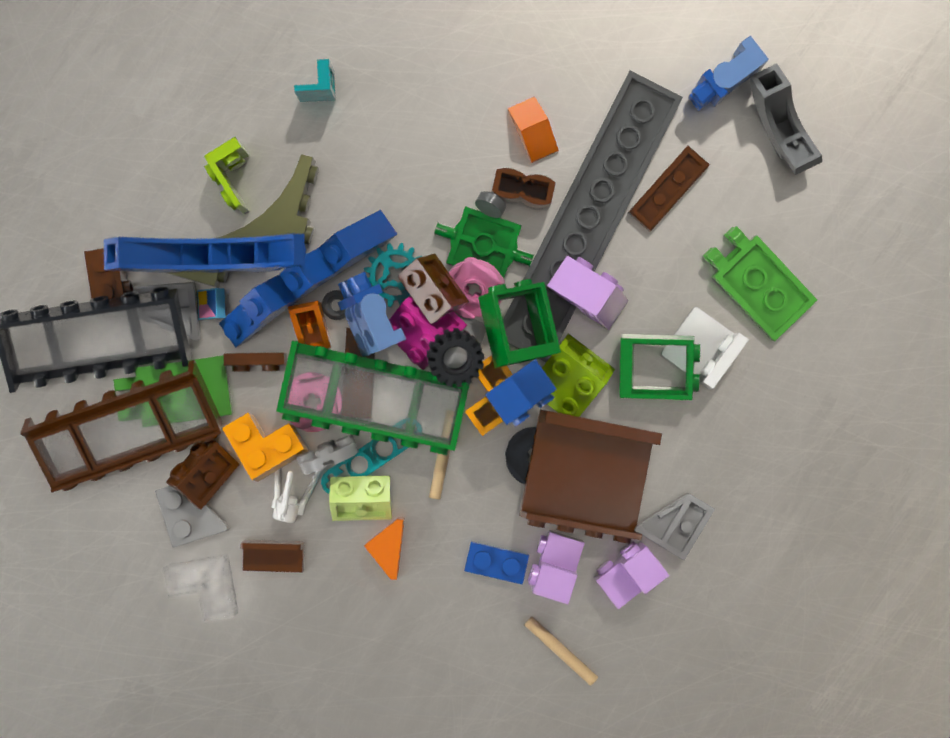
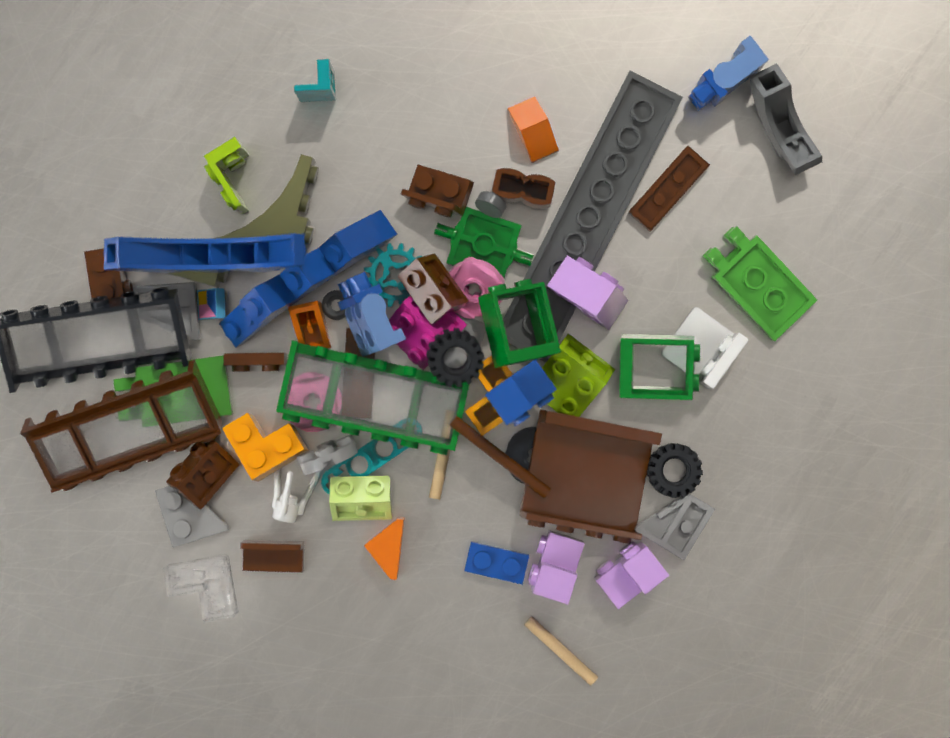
none -> reddish brown bracket [401,164,474,218]
none -> reddish brown bar [449,415,551,498]
none -> black tyre [647,443,703,498]

